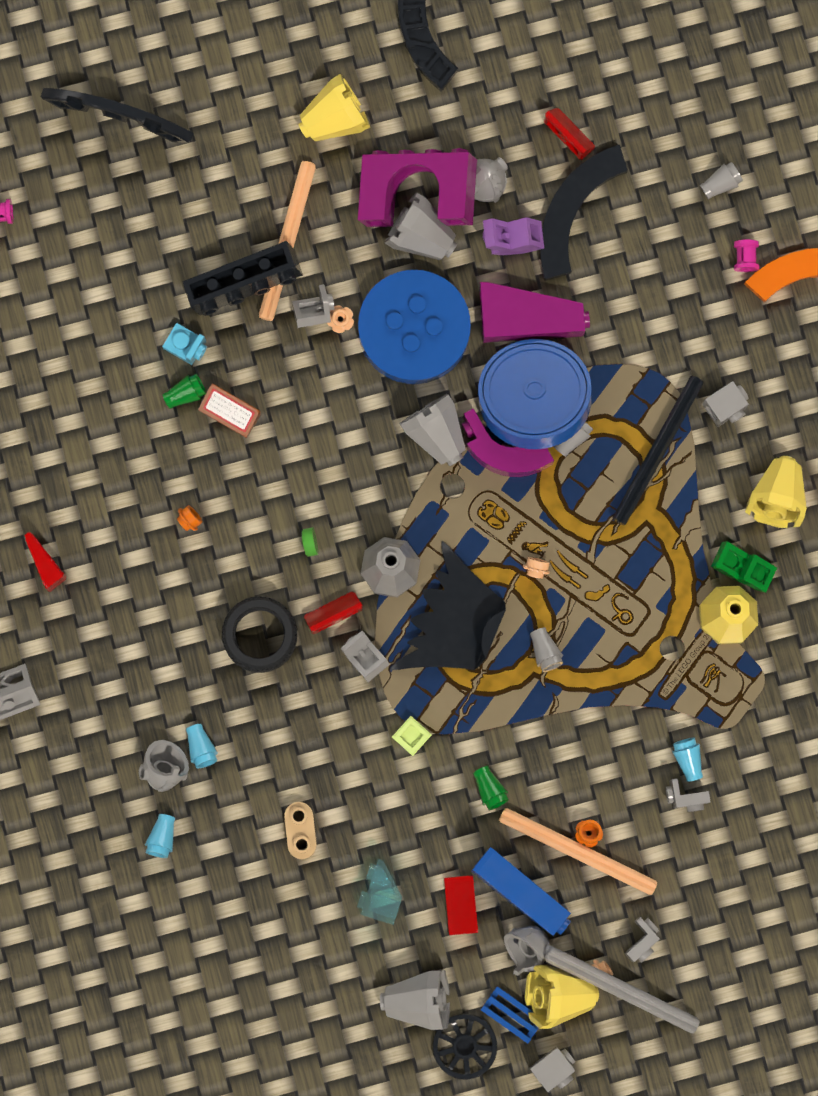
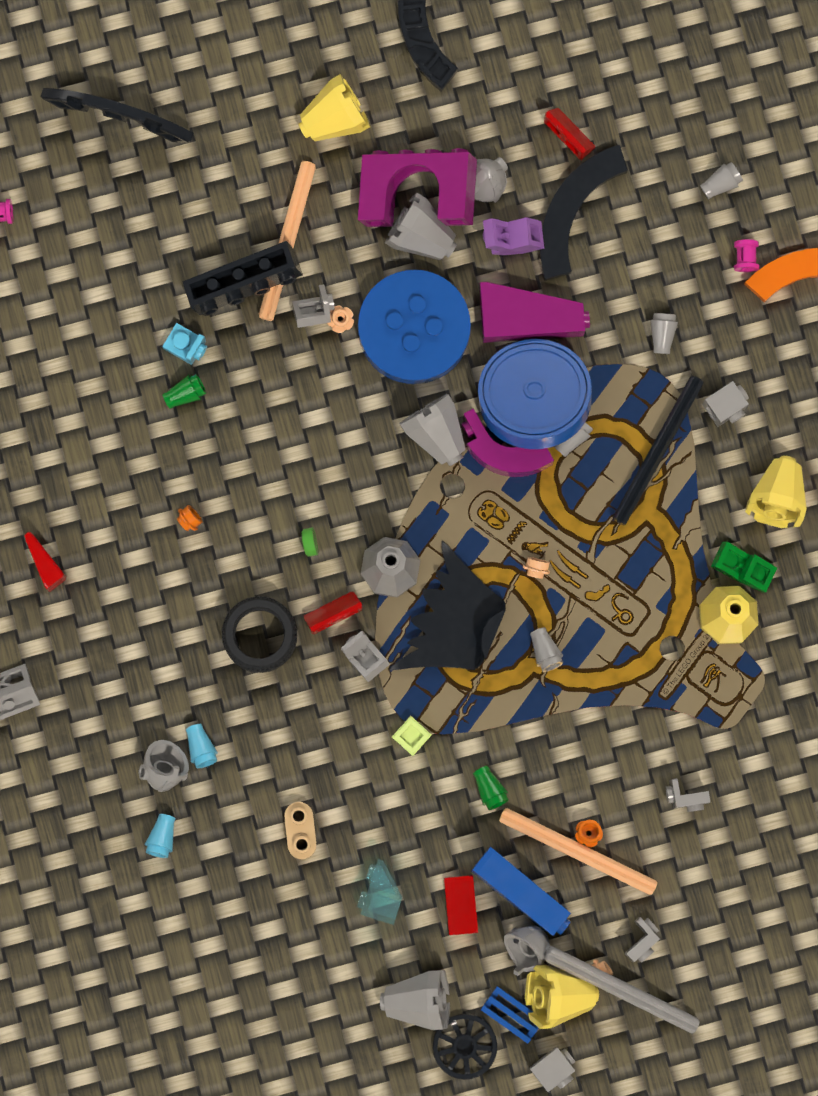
slope [198,383,261,438] -> none
medium azure cone [672,738,703,782] -> none
none -> light grey cone [650,313,678,354]

